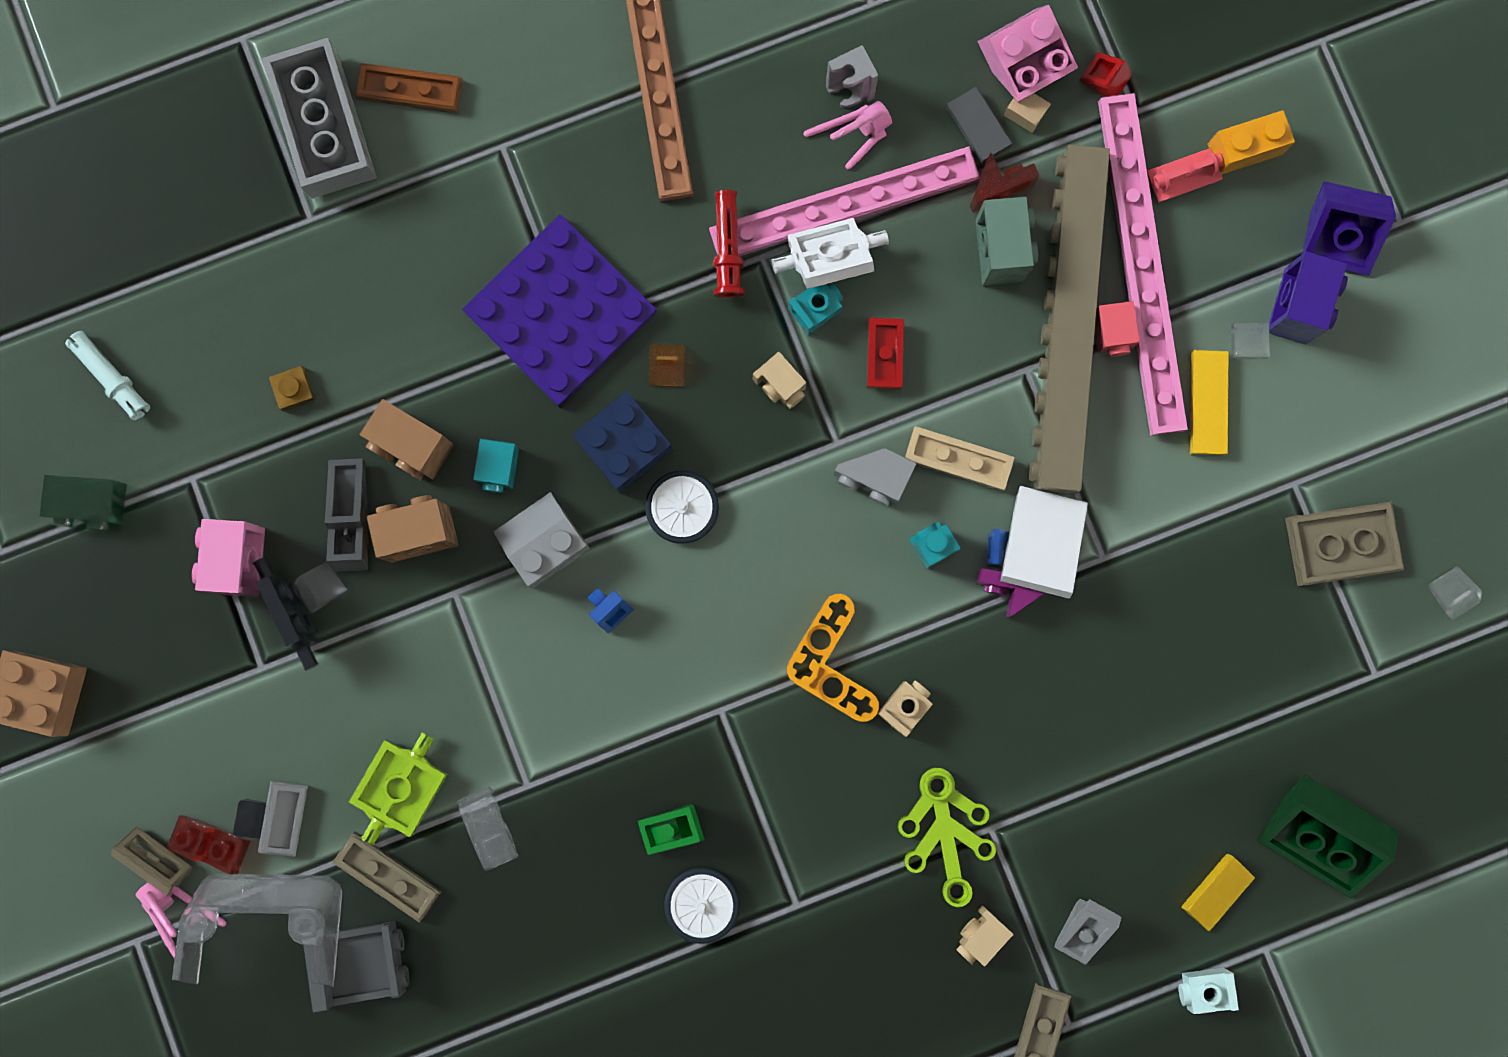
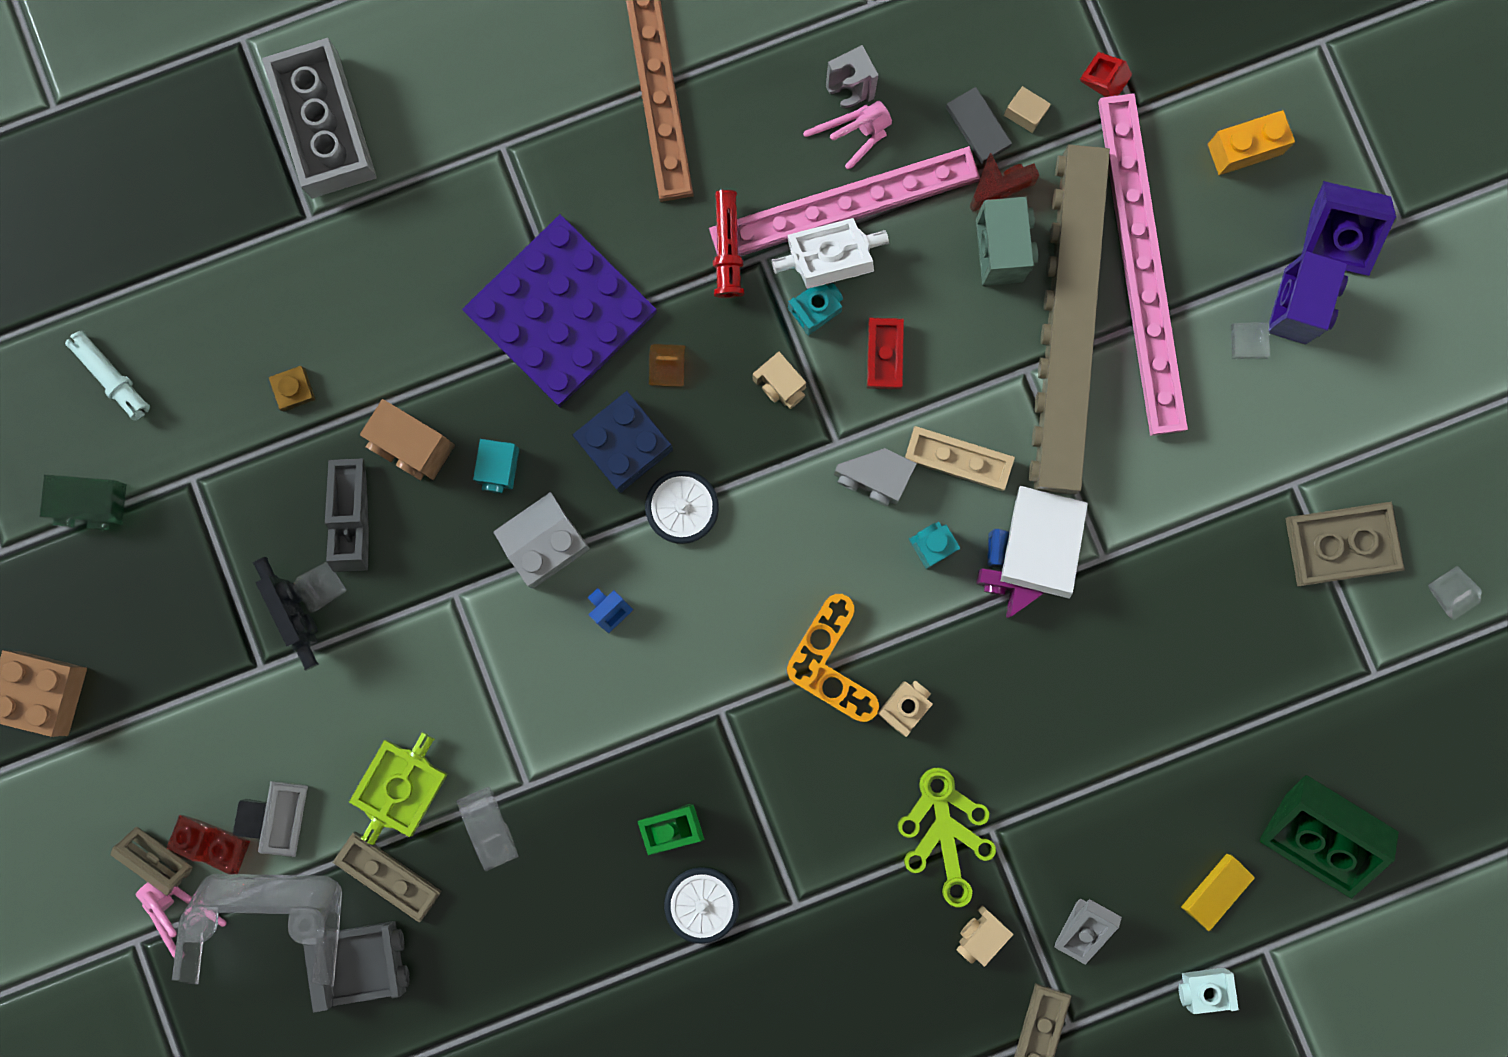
bright pink brick [192,519,265,597] -> none
dark orange tile [355,63,463,113] -> none
medium nougat brick [367,495,459,563] -> none
bright pink slope [977,5,1078,101] -> none
coral brick [1095,301,1140,357] -> none
coral hinge [1147,148,1224,203] -> none
yellow tile [1190,350,1229,456] -> none

